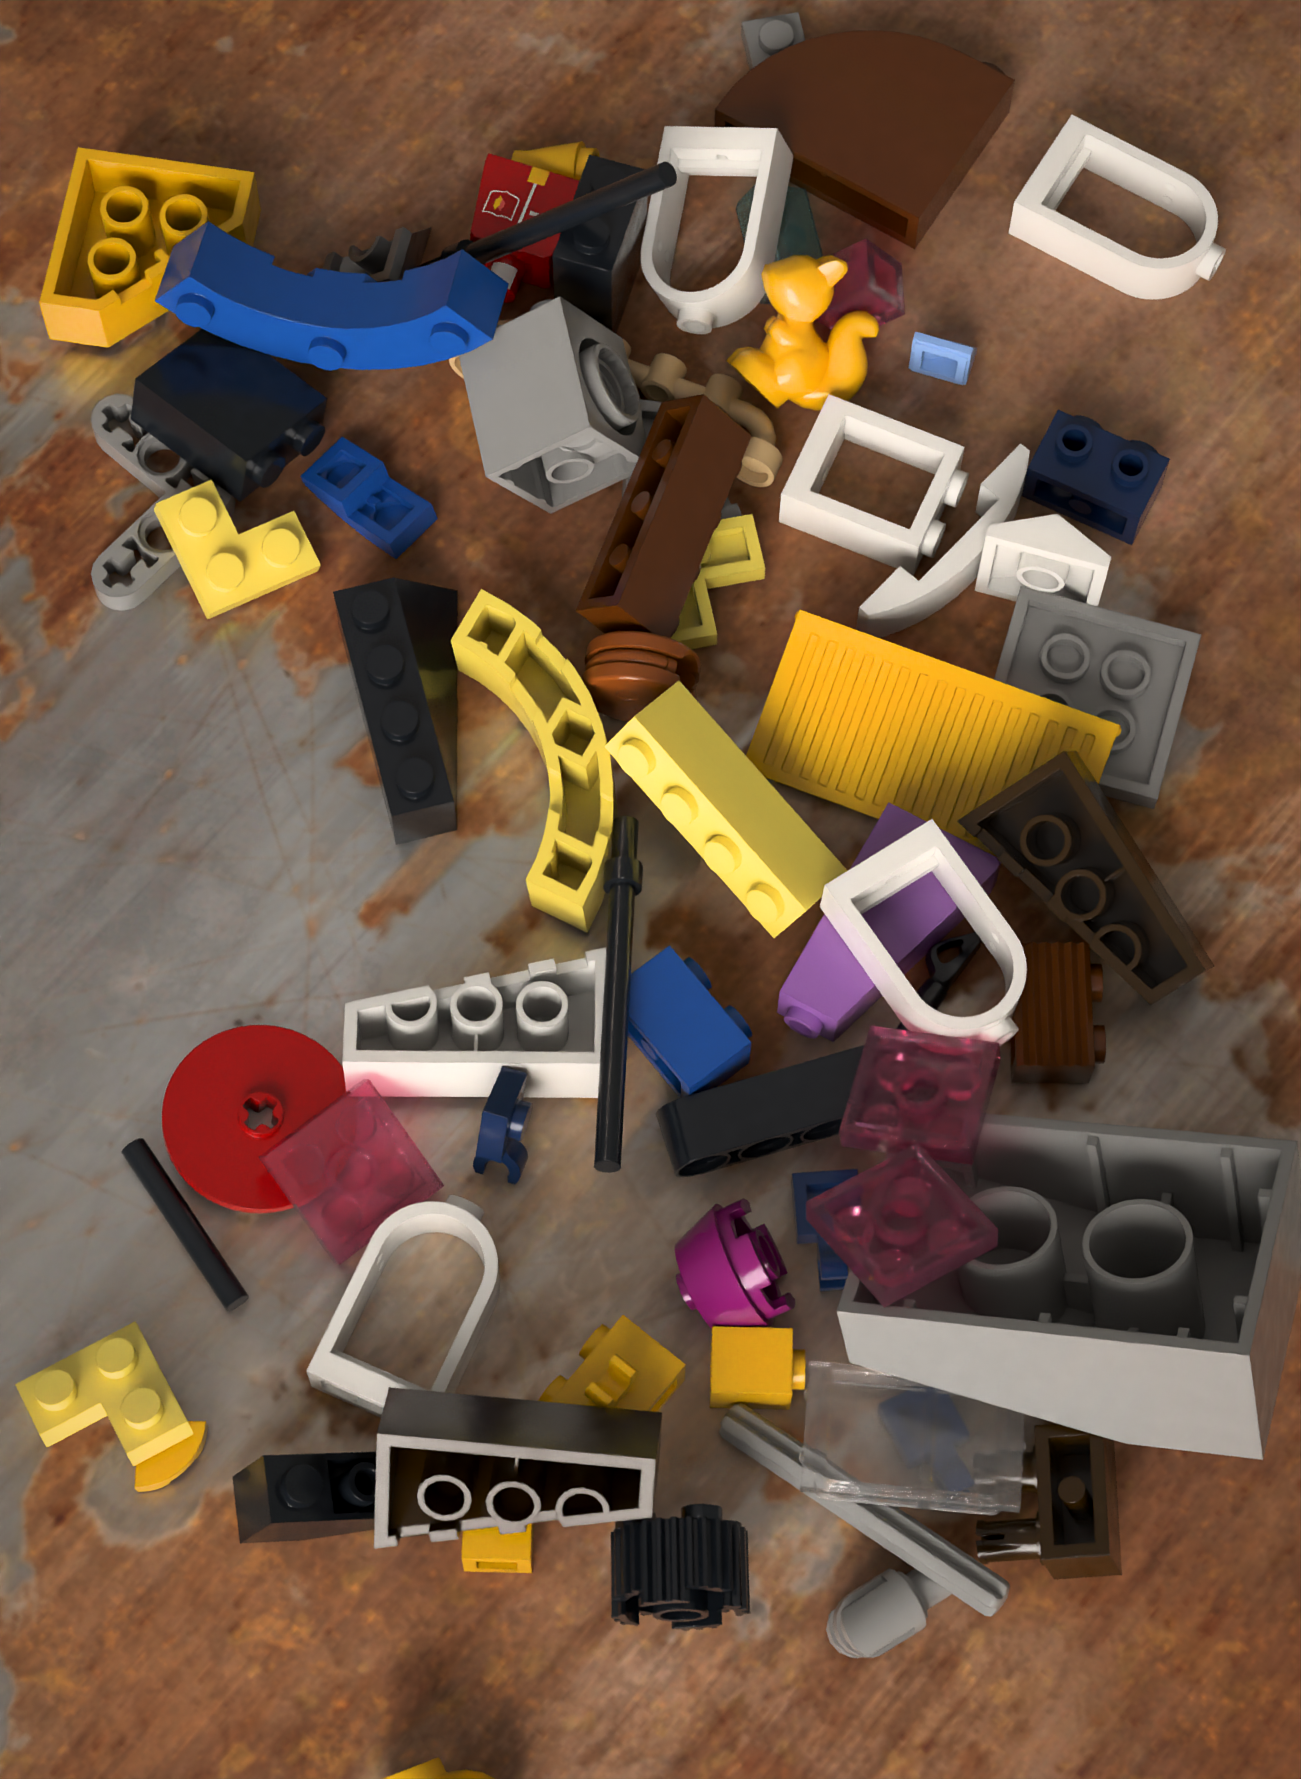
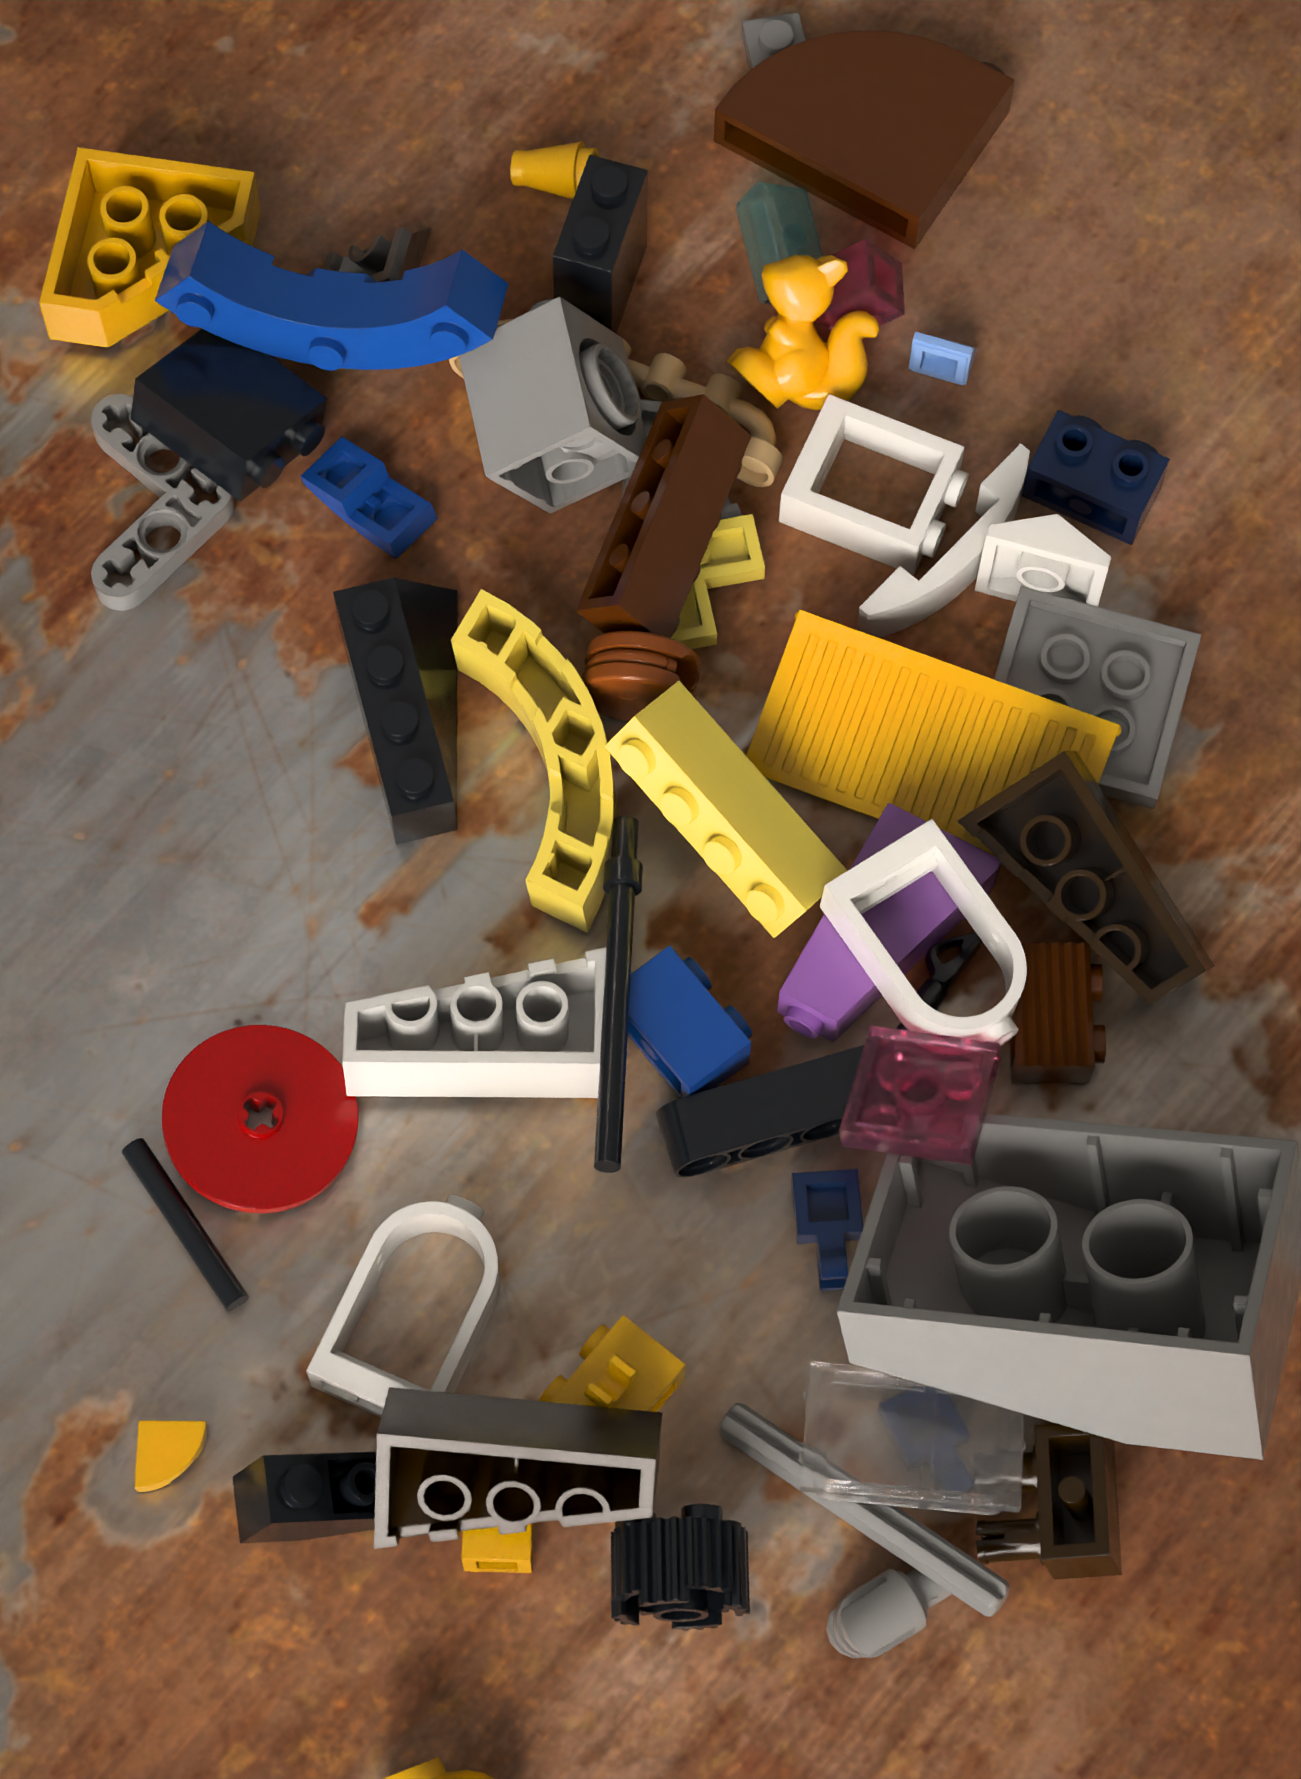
light yellow plate [15,1321,194,1466] -> none
light yellow plate [154,480,321,620] -> none
clear pink plate [258,1079,444,1265] -> none
black bar [416,162,677,268] -> none
red torso [470,153,580,303] -> none
dark blue plate [473,1066,533,1184] -> none
white window [640,126,794,334] -> none
magenta cone [674,1199,795,1329] -> none
yellow brick [710,1326,806,1410] -> none
clear pink plate [806,1143,998,1308] -> none
white window [1008,114,1226,300] -> none

